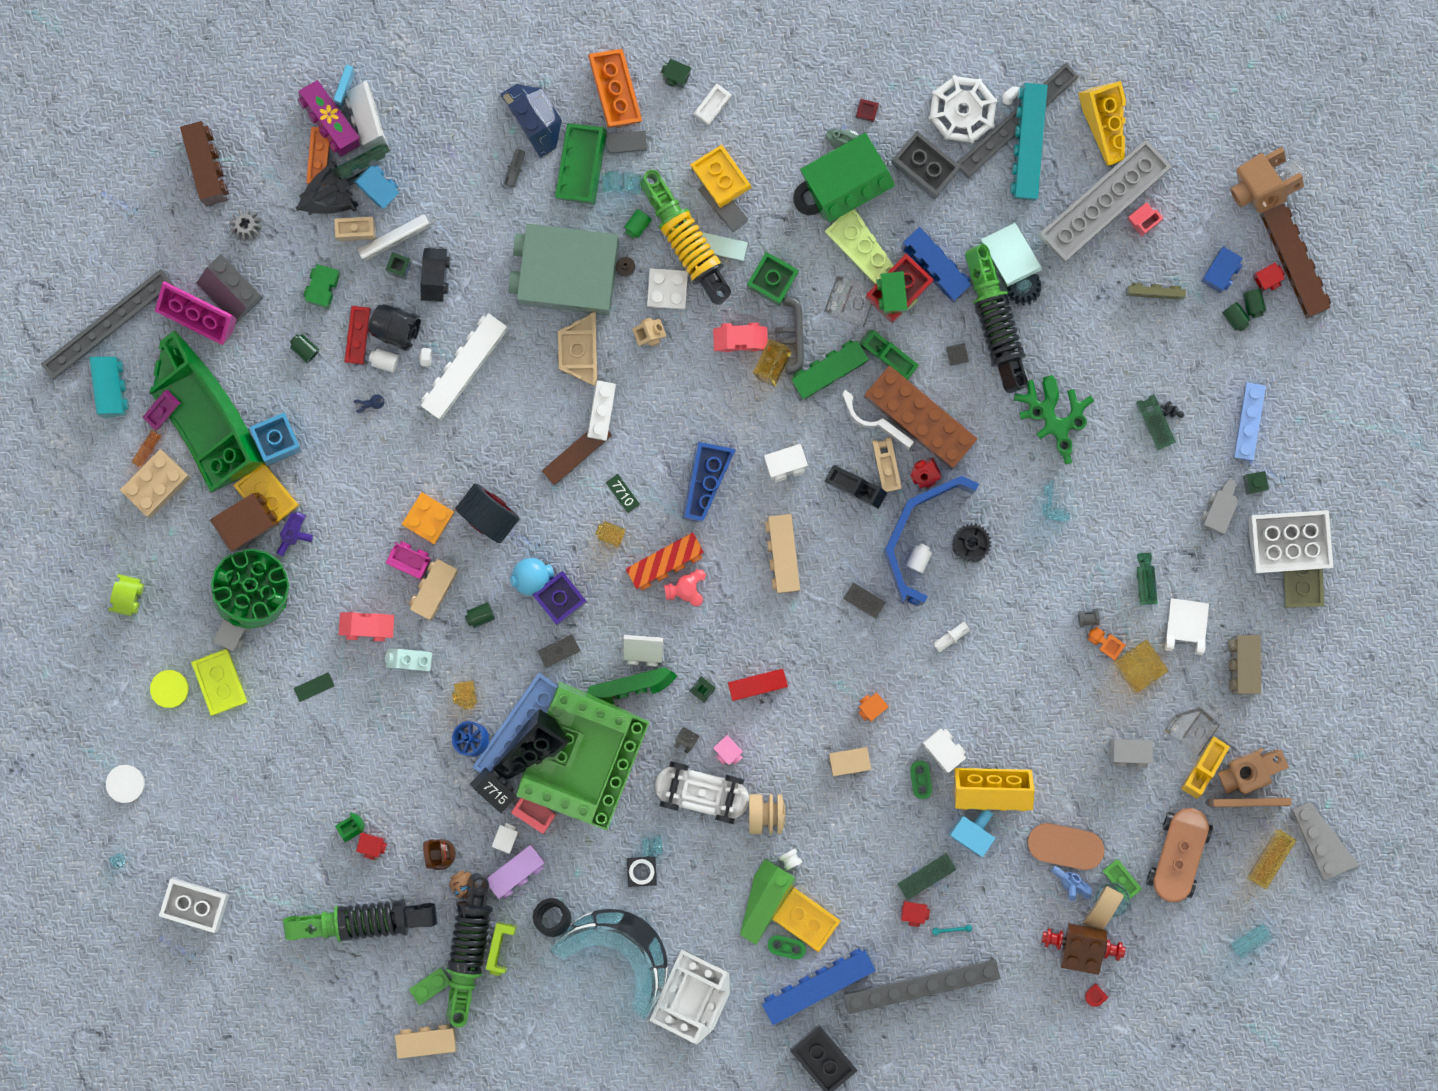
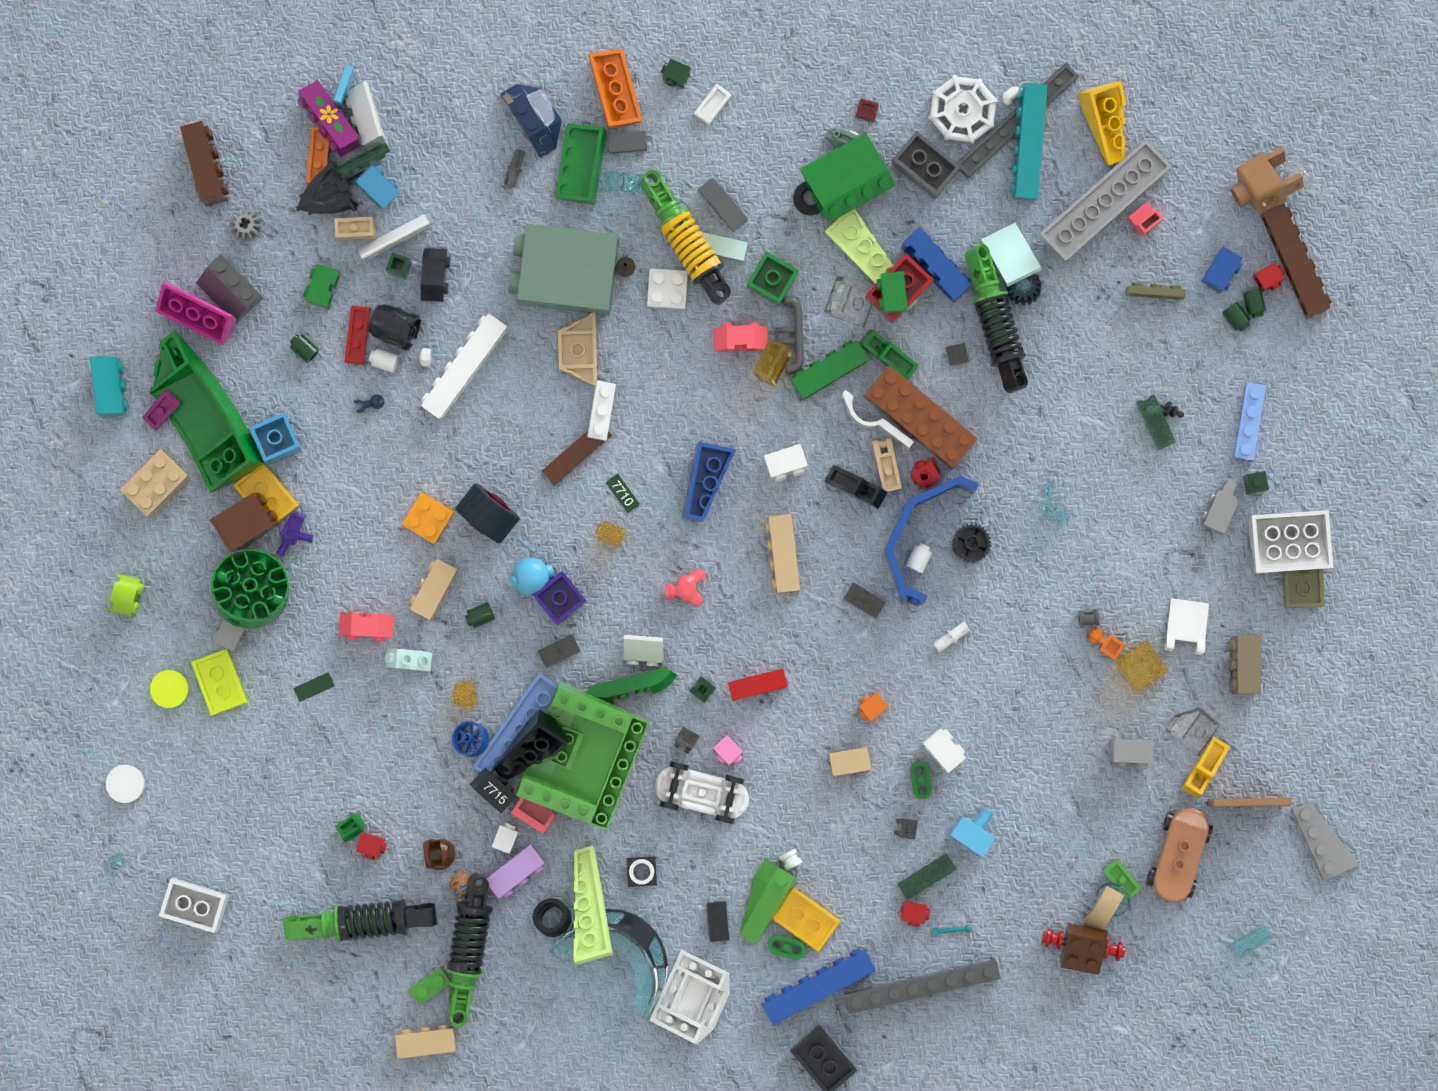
dark grey plate [41,269,174,380] -> none
clear orange axle [132,430,162,467] -> none
dark pink hinge [385,541,432,580] -> none
lime panel [486,922,518,976] -> none
green brick [623,209,652,239] -> none
brick [626,532,704,591] -> none
tan brick [632,318,666,347] -> none
clear light blue wheel [642,836,663,857] -> none
yellow tile [690,144,752,208] -> none
tan wheel [749,794,785,834] -> none
yellow brick [953,768,1035,811] -> none
green plant [1013,375,1095,465] -> none
nougat tile [1027,823,1104,870] -> none
medium blue piece [1050,865,1092,901] -> none
red tile [1085,983,1108,1007] -> none
clear green plate [1137,553,1158,605] -> none
medium nougat piece [1218,748,1289,794] -> none
clear yellow brick [1246,829,1297,890] -> none
none -> yellowish green wing [574,846,613,965]
none -> black plate [707,901,729,942]
none -> clear smoke tile [894,818,918,840]

